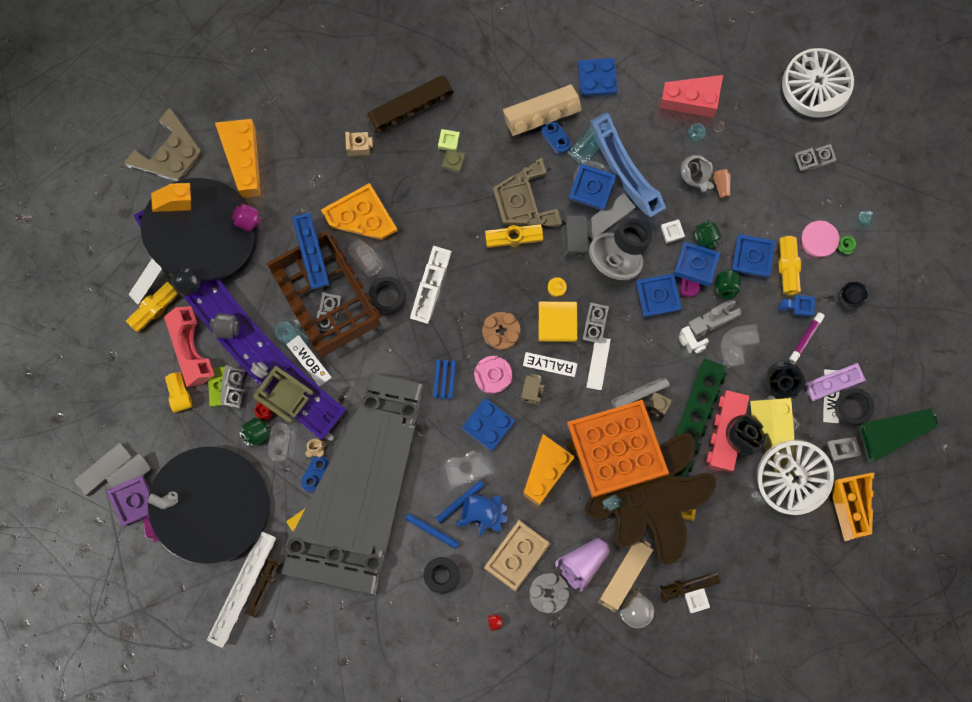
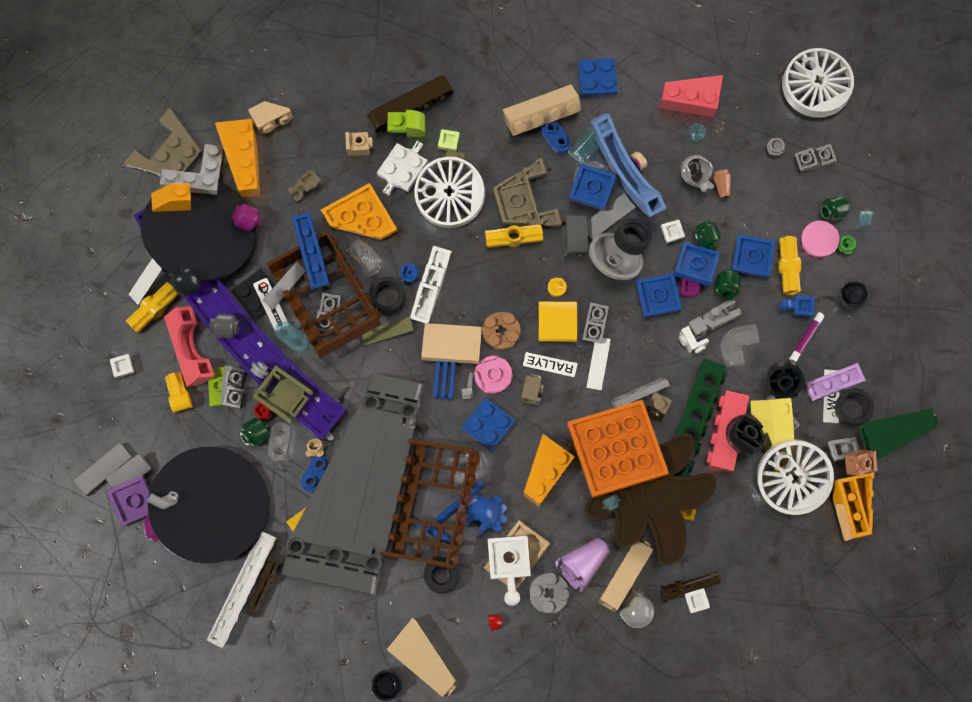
white sticker [286,335,331,387] -> none
none -> white plate [110,354,135,379]
none -> light grey plate [160,144,224,195]
none -> black plate [231,269,284,321]
none -> tan slope [248,101,293,134]
none -> white sticker [253,278,289,332]
none -> light grey sticker [263,262,306,309]
none -> dark tan plate [288,170,321,201]
none -> olive sticker [361,317,414,346]
none -> black hair [371,670,403,701]
none -> white plate [377,141,428,196]
none -> reddish brown window [382,439,480,570]
none -> tan slope [387,618,456,697]
none -> lime brick [388,110,425,137]
none -> blue tile [400,263,420,282]
none -> white piece [414,157,485,228]
none -> tan tile [421,323,482,364]
none -> light grey hand [462,372,474,399]
none -> white plate [488,536,531,606]
none -> tan tile [630,152,647,171]
none -> light grey plate [767,138,786,156]
none -> dark green head [821,195,850,222]
none -> nougat brick [845,450,877,476]

